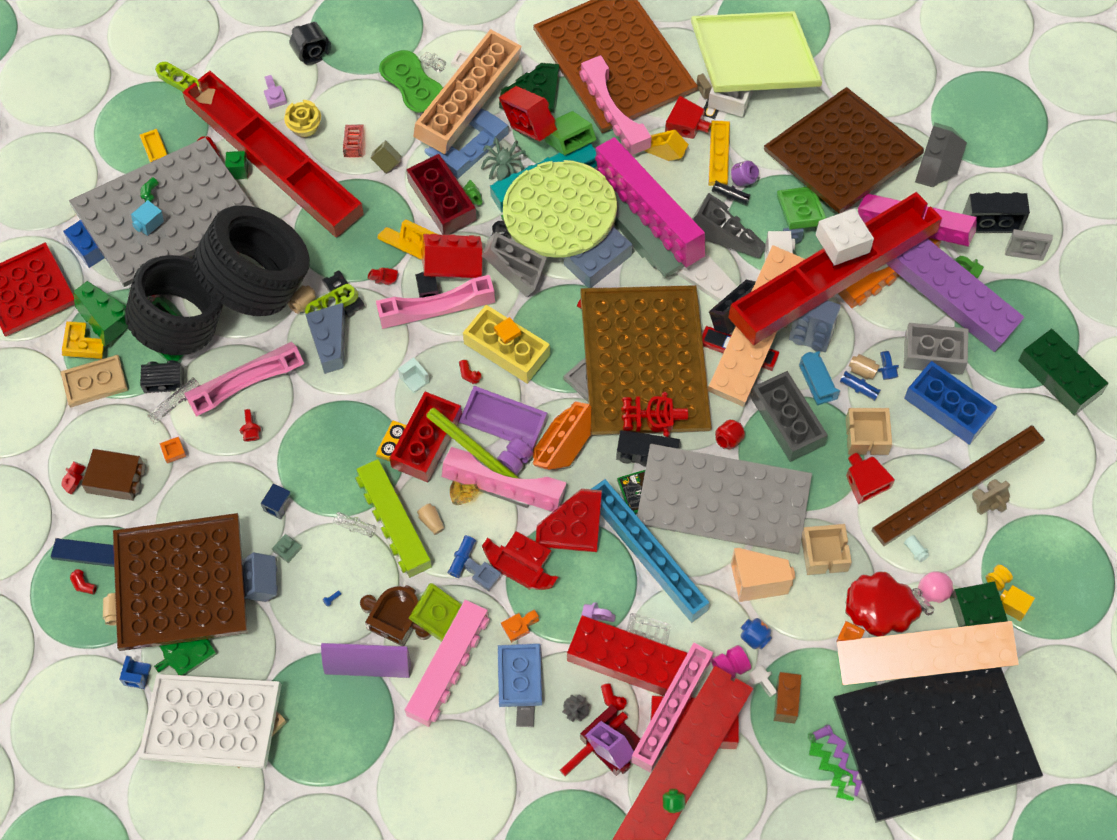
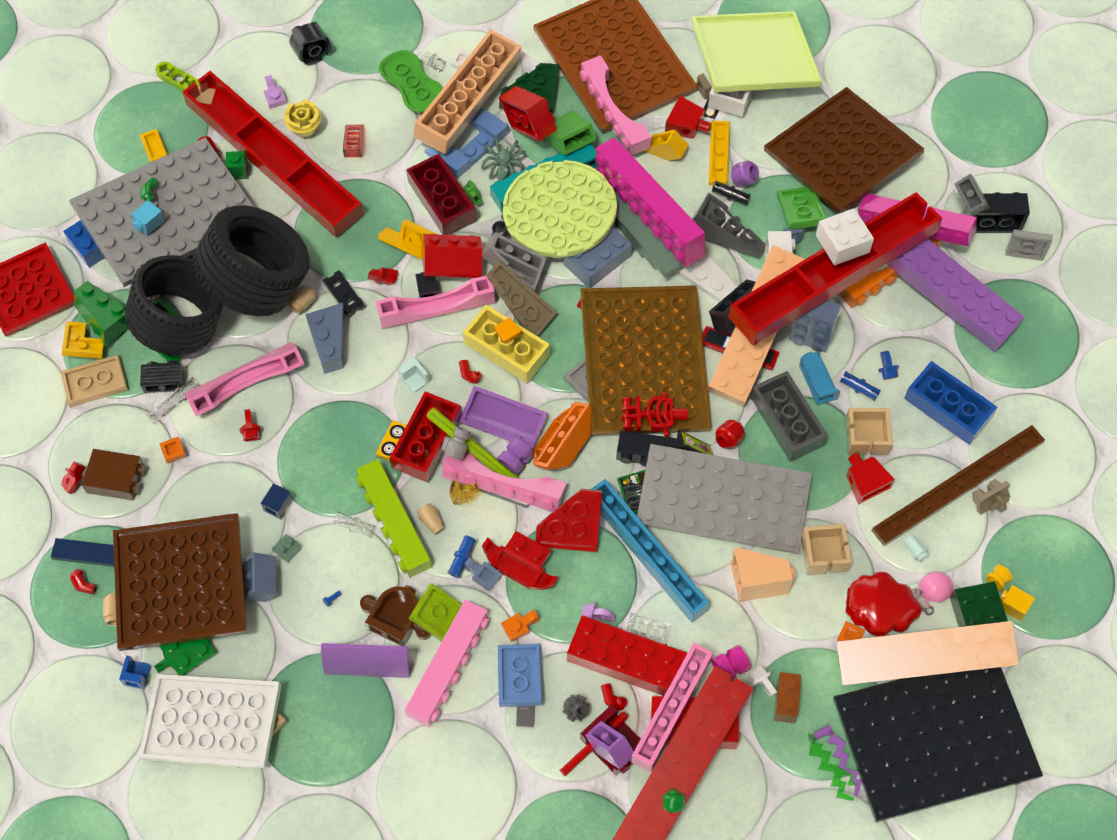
lime beam [305,284,358,314] -> none
olive panel [371,140,401,173] -> none
blue head [740,618,772,649] -> none
tan brick [849,354,880,379] -> none
light grey brick [903,323,968,374] -> none
dark grey wedge [915,122,967,188] -> none
bright green piece [954,256,984,279] -> none
dark green brick [1018,328,1109,416] -> none
none -> light grey piece [441,426,471,460]
none -> dark tan wing [486,260,557,336]
none -> slope [675,430,713,455]
none -> dark grey slope [954,174,991,215]

